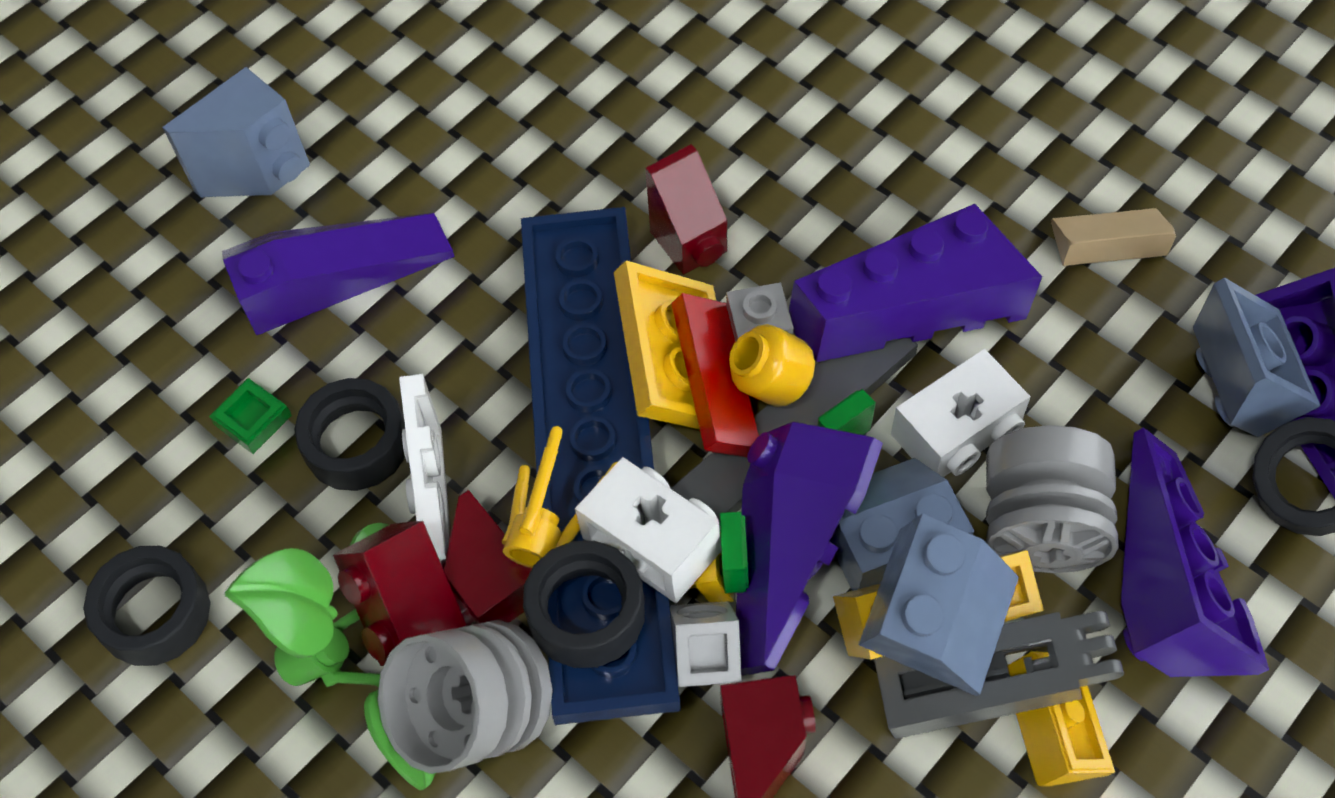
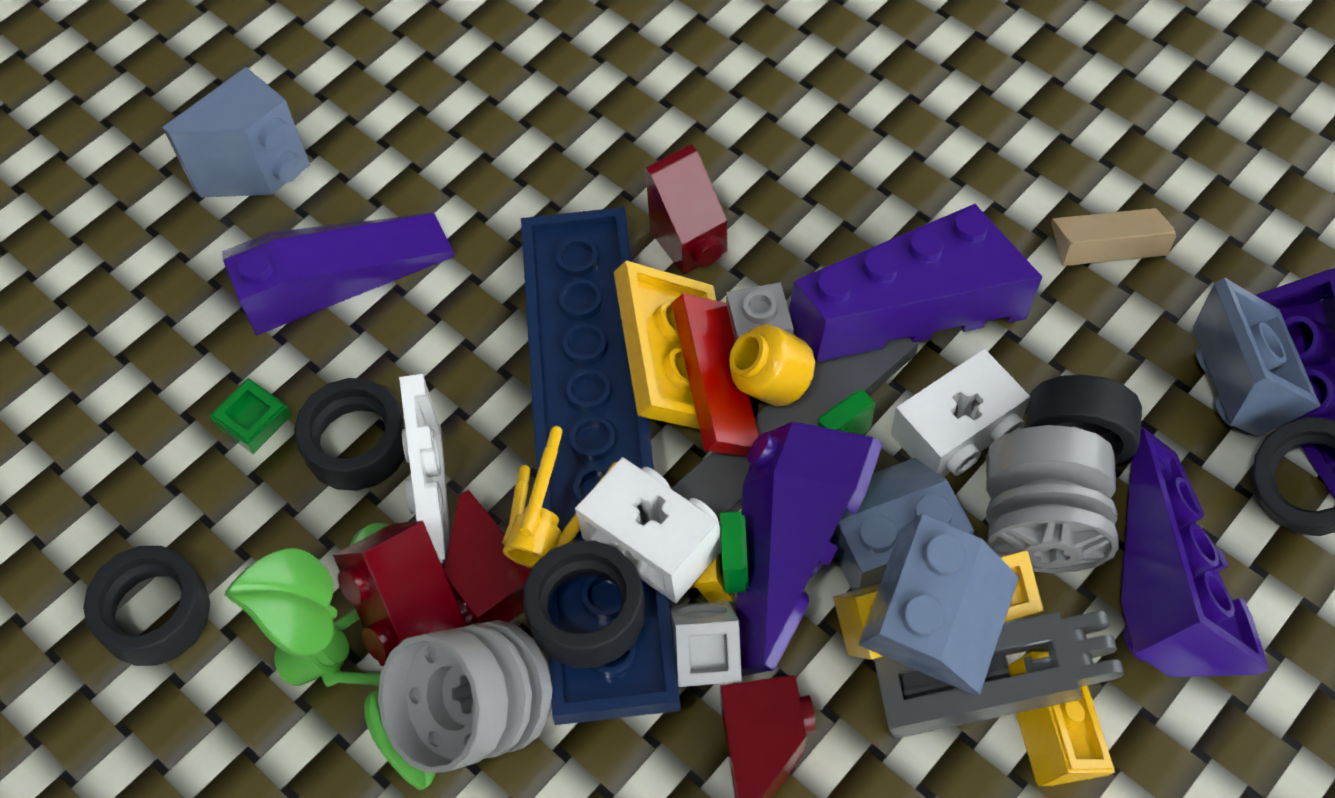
none -> black tyre [1026,374,1142,465]

